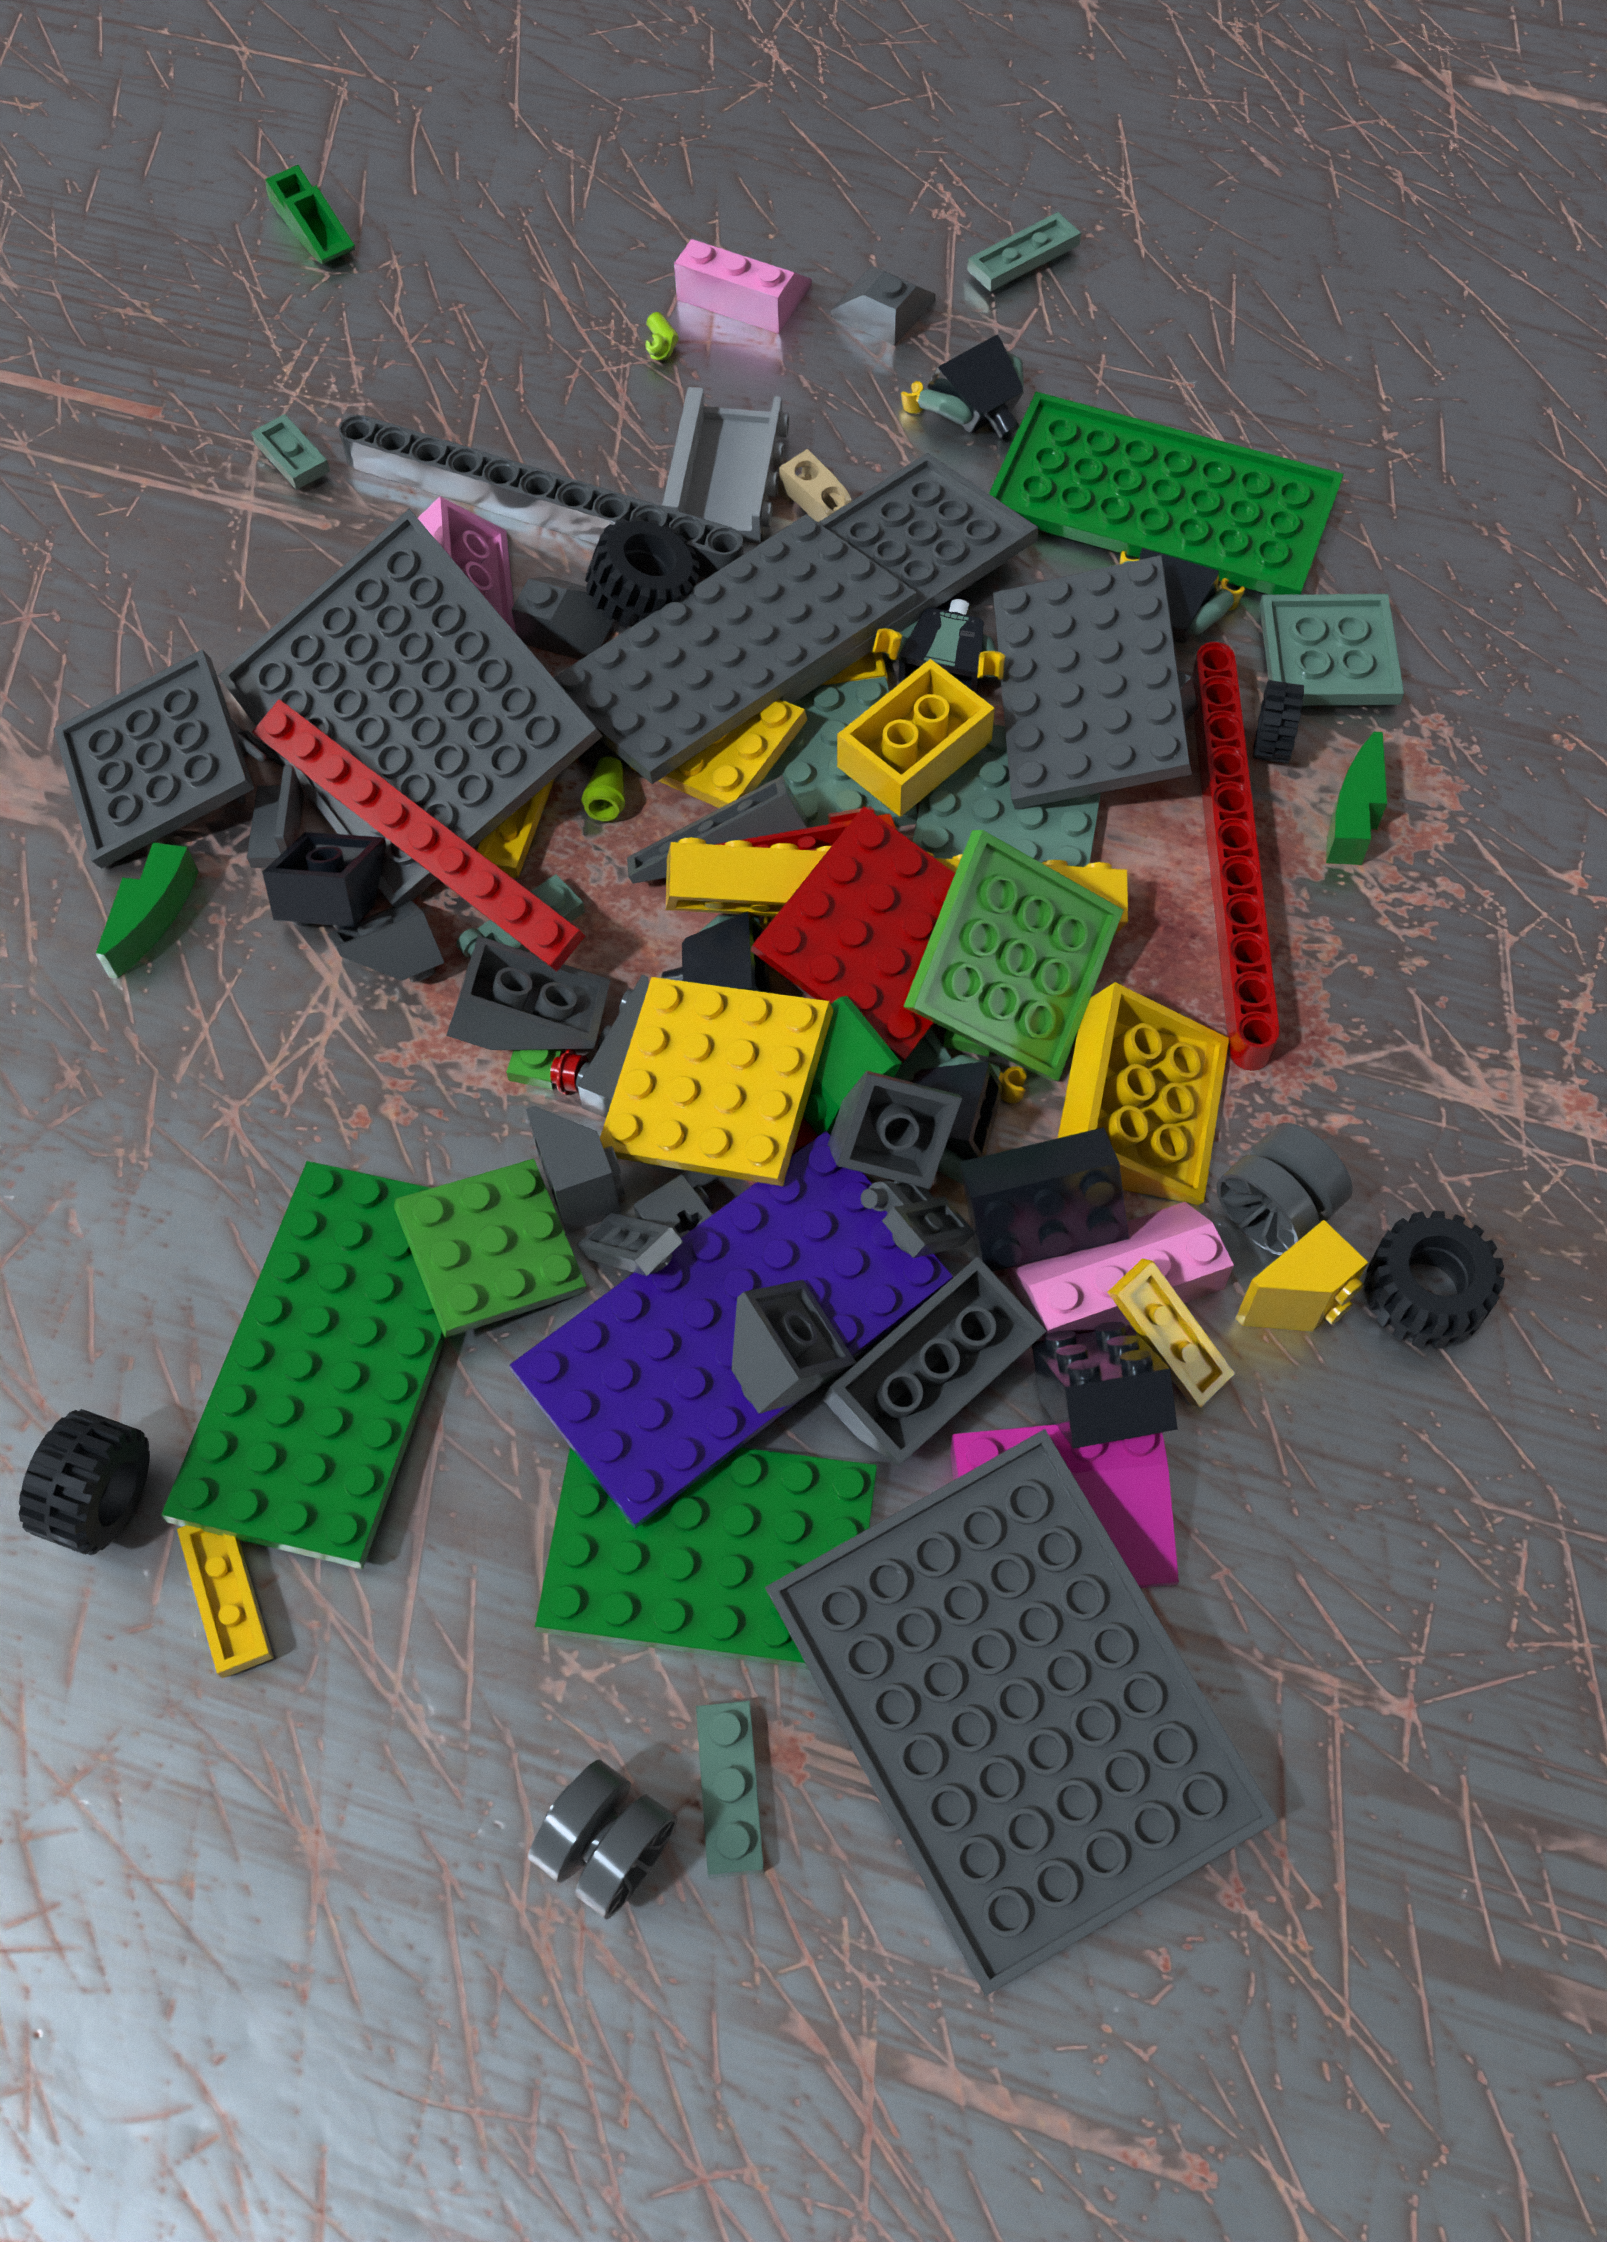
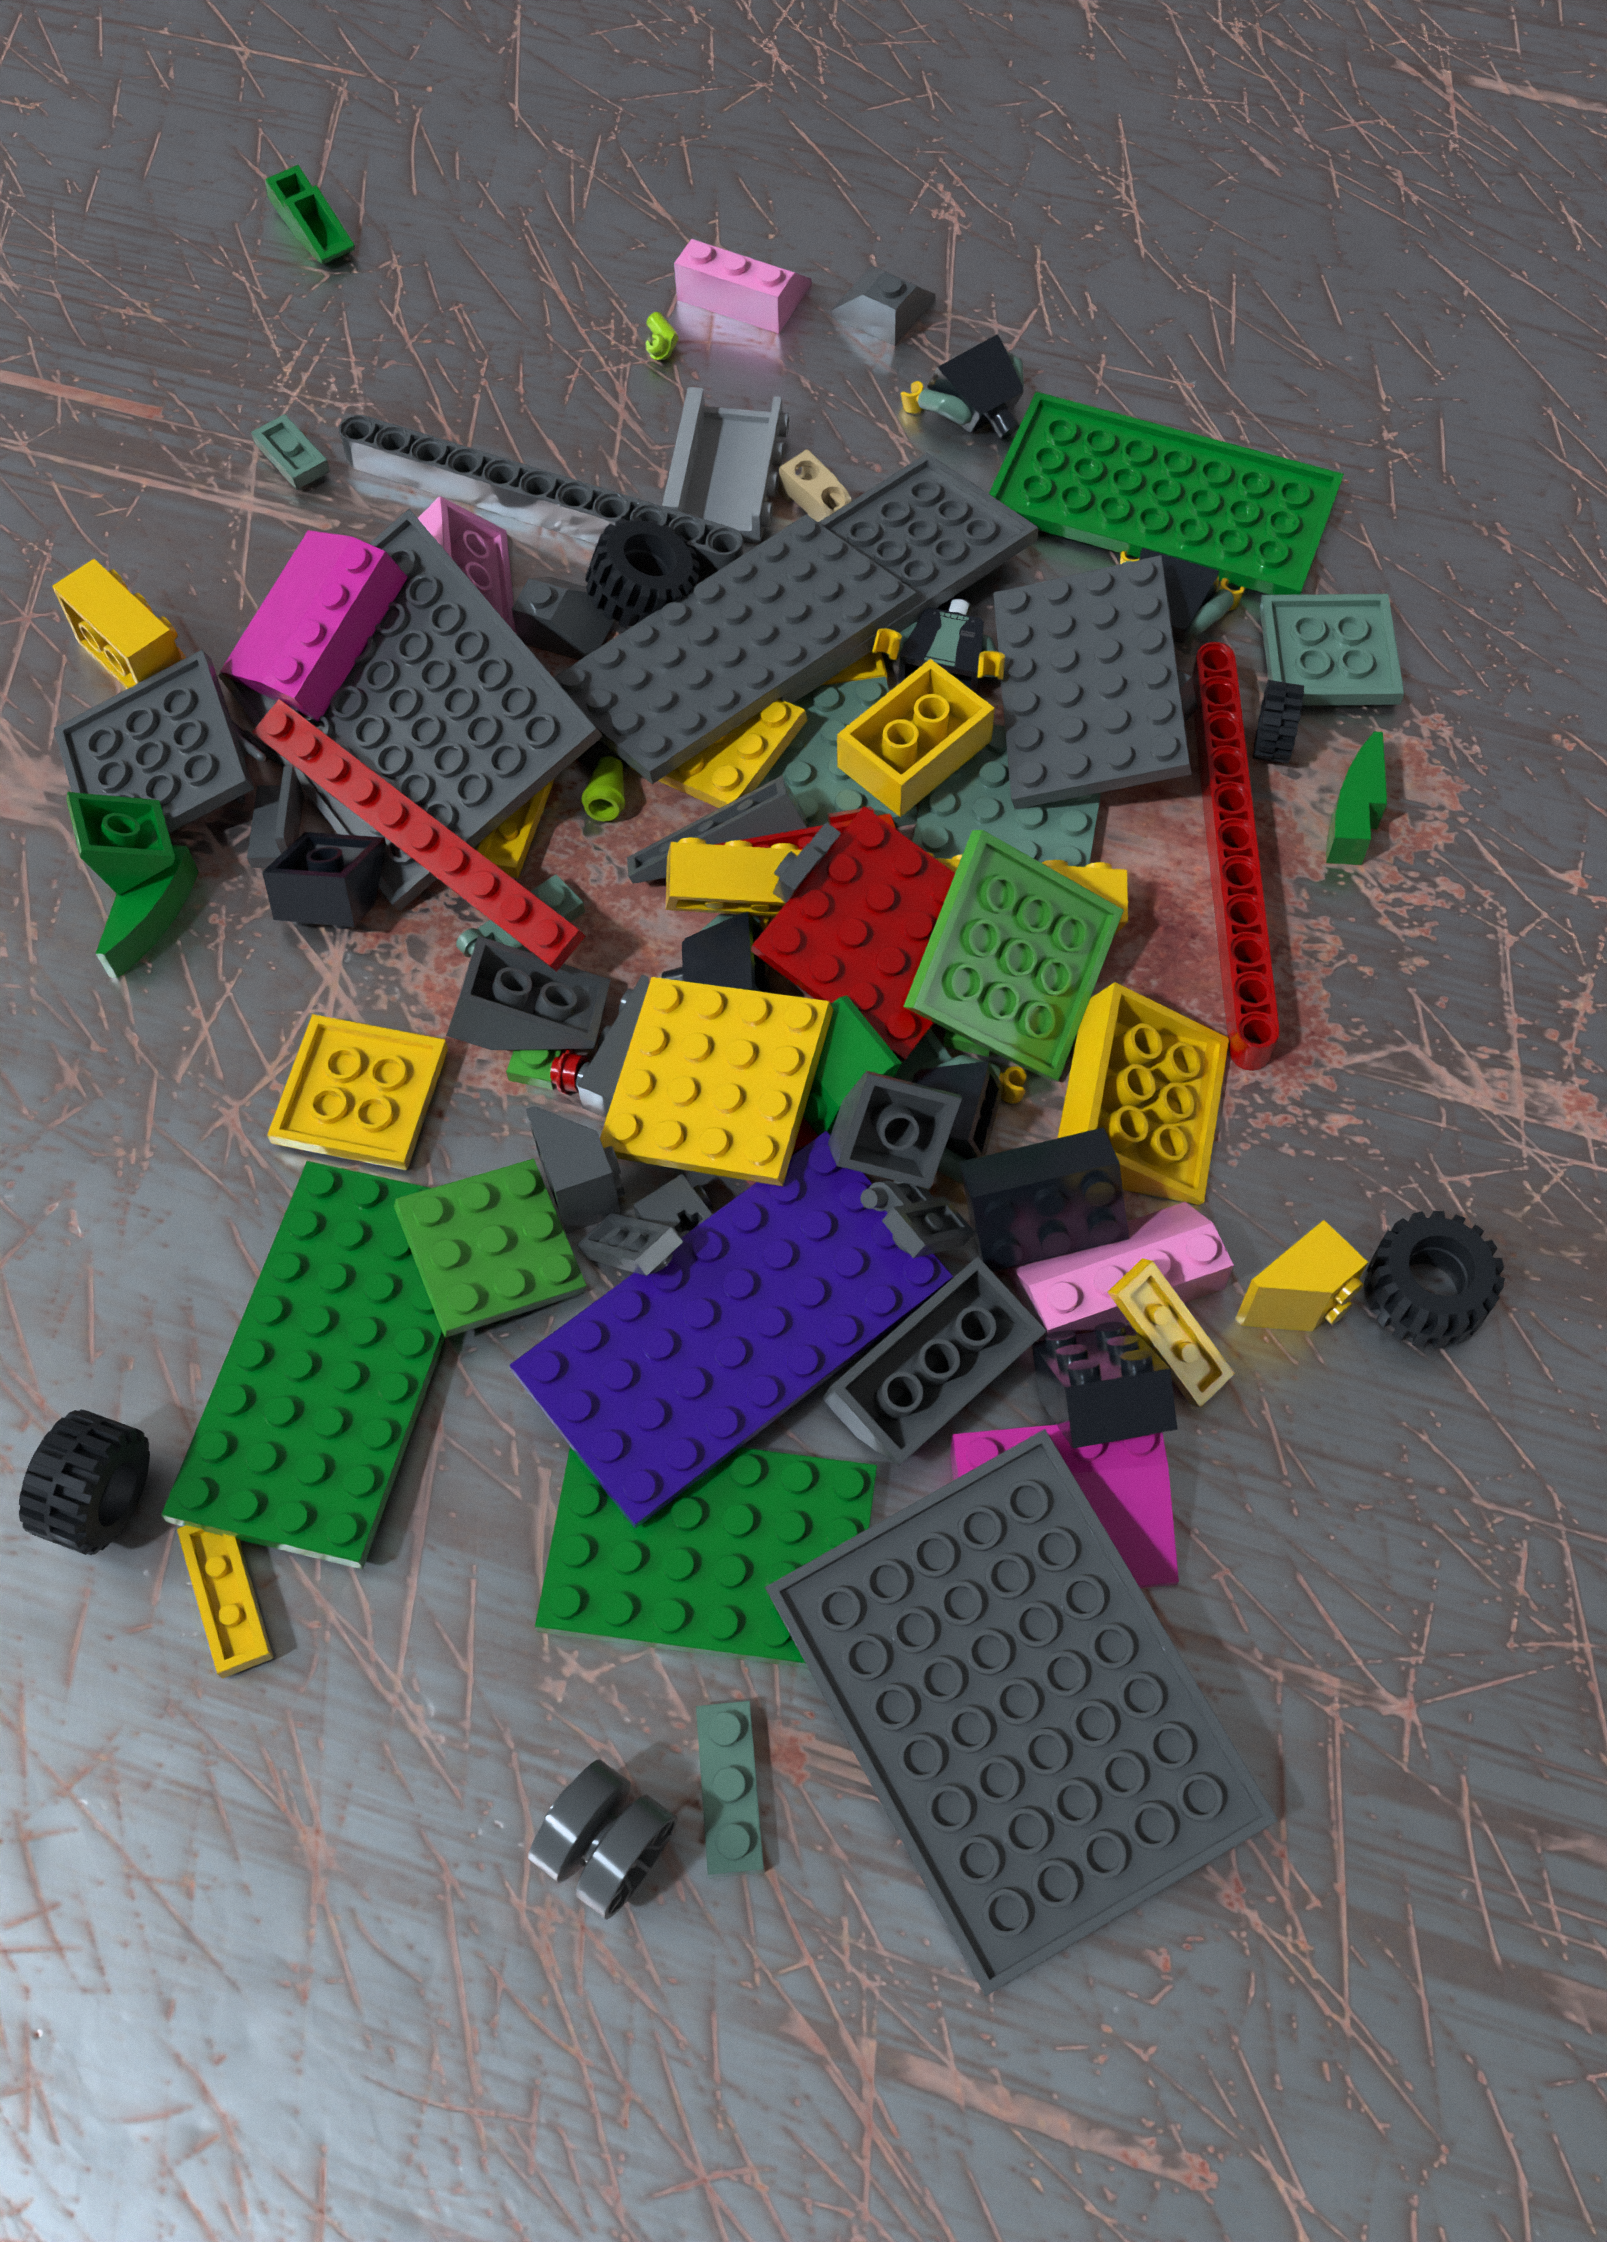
dark grey slope [327,901,444,982] -> none
dark grey slope [732,1280,856,1414] -> none
sand green plate [967,212,1081,292] -> none
dark grey wheel [1217,1123,1353,1255] -> none
none -> yellow brick [52,559,186,689]
none -> green slope [66,792,175,896]
none -> dark pink slope [220,530,408,722]
none -> yellow plate [267,1014,448,1170]
none -> dark grey plate [773,822,841,903]

